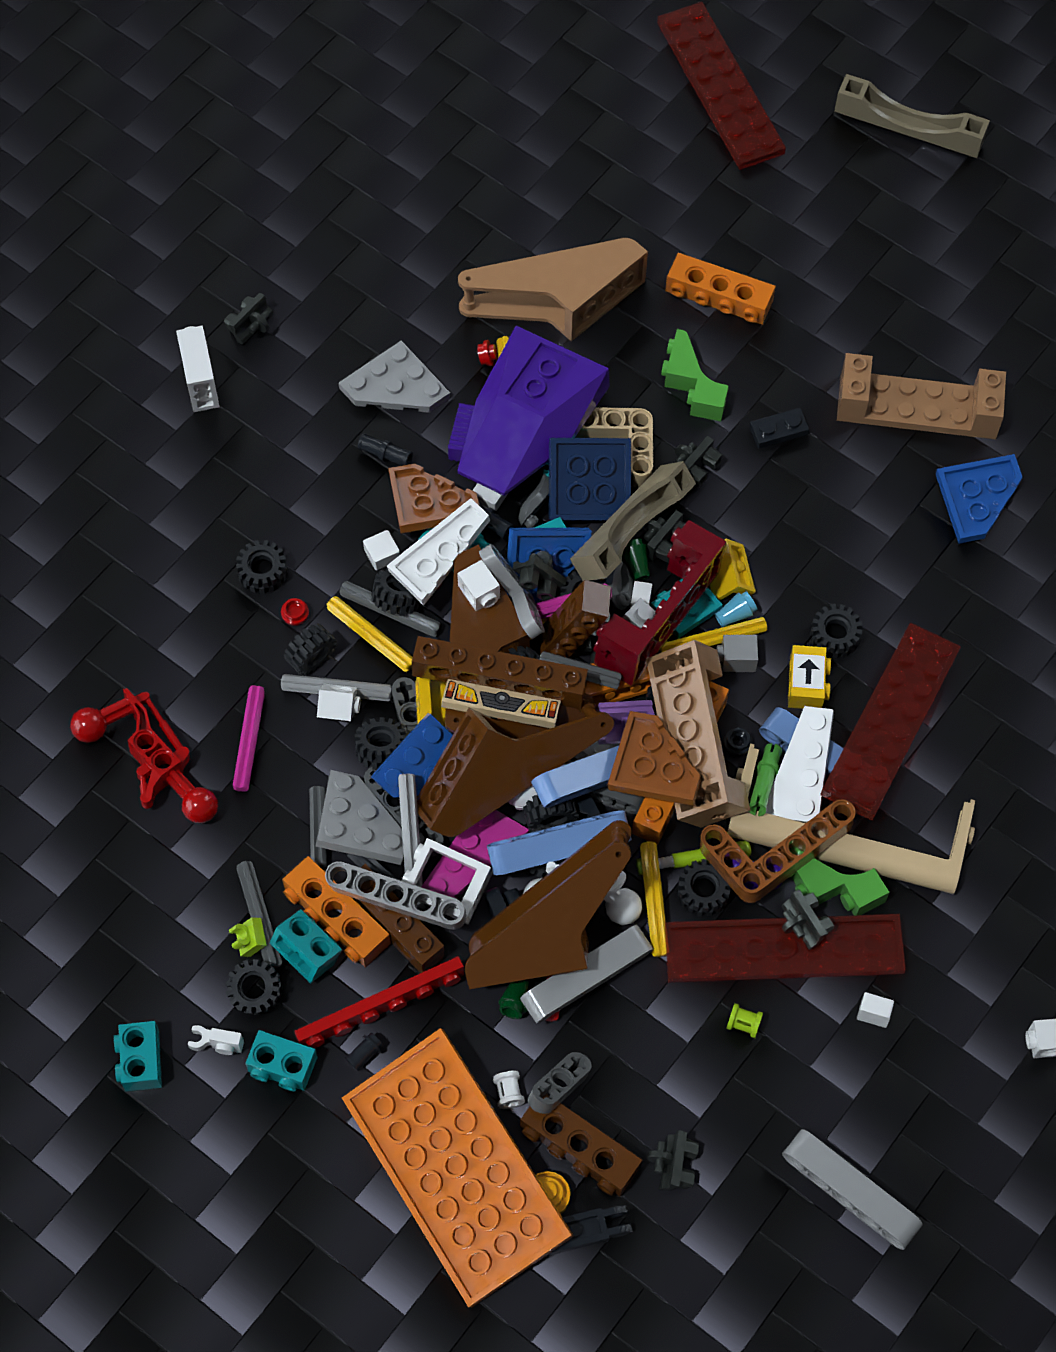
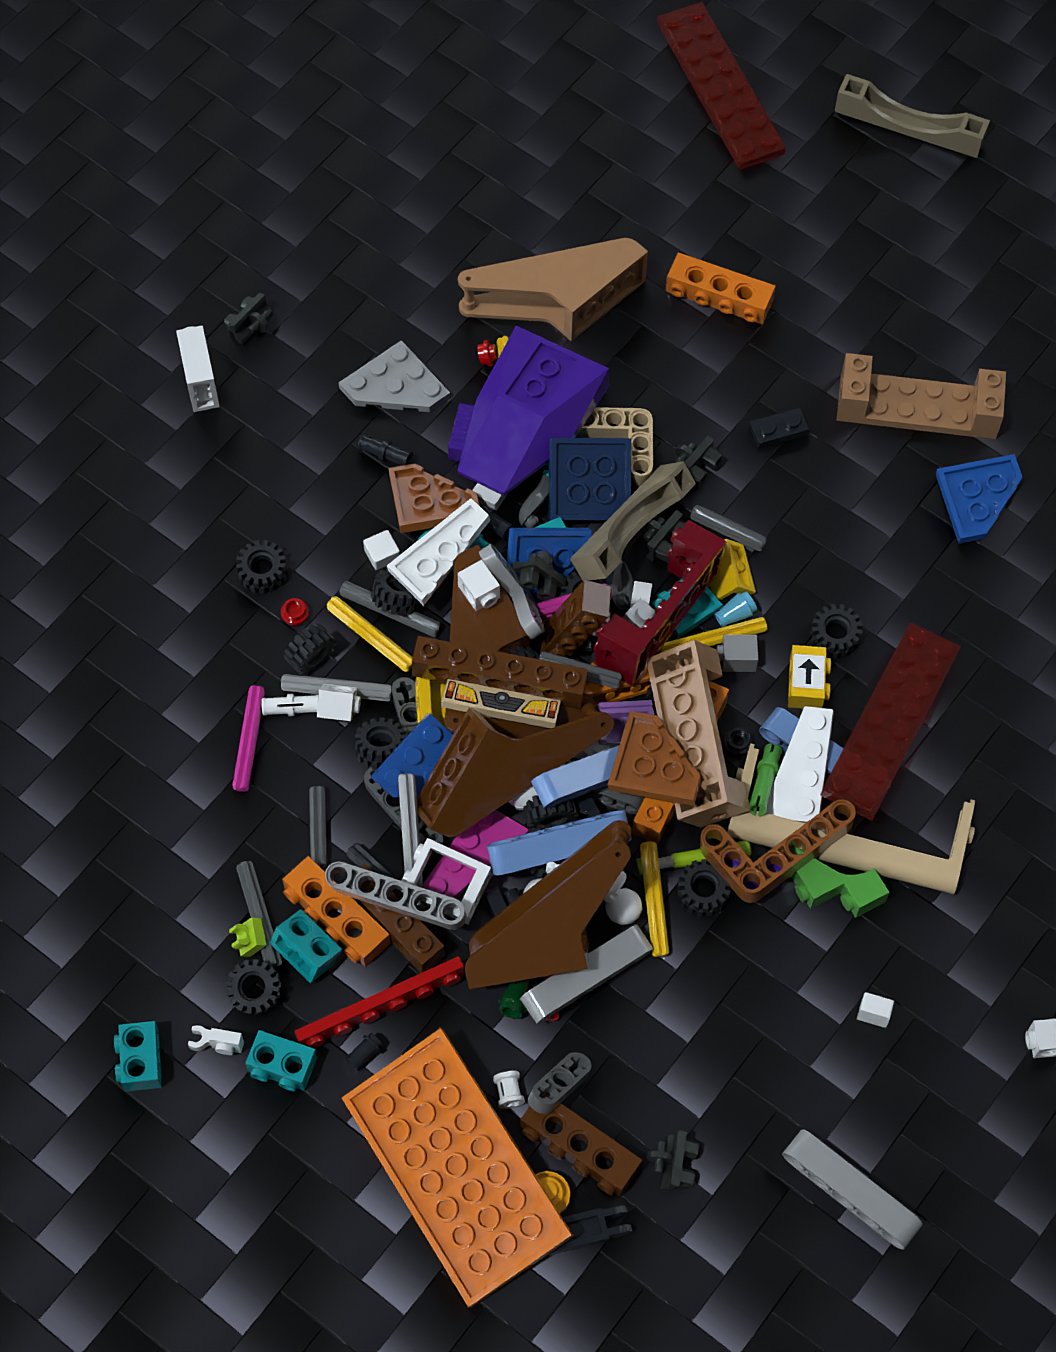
red piece [70,688,218,823] -> none
light grey plate [316,770,404,865] -> none
dark green cone [622,539,651,581] -> none
bright green arch [661,329,728,422] -> none
clear red plate [665,914,906,982] -> none
lime bush [726,1003,763,1038] -> none
pearl dark grey hips [782,889,834,950] -> none
none -> white pin [262,694,319,717]
none -> dark grey axle [691,505,767,551]

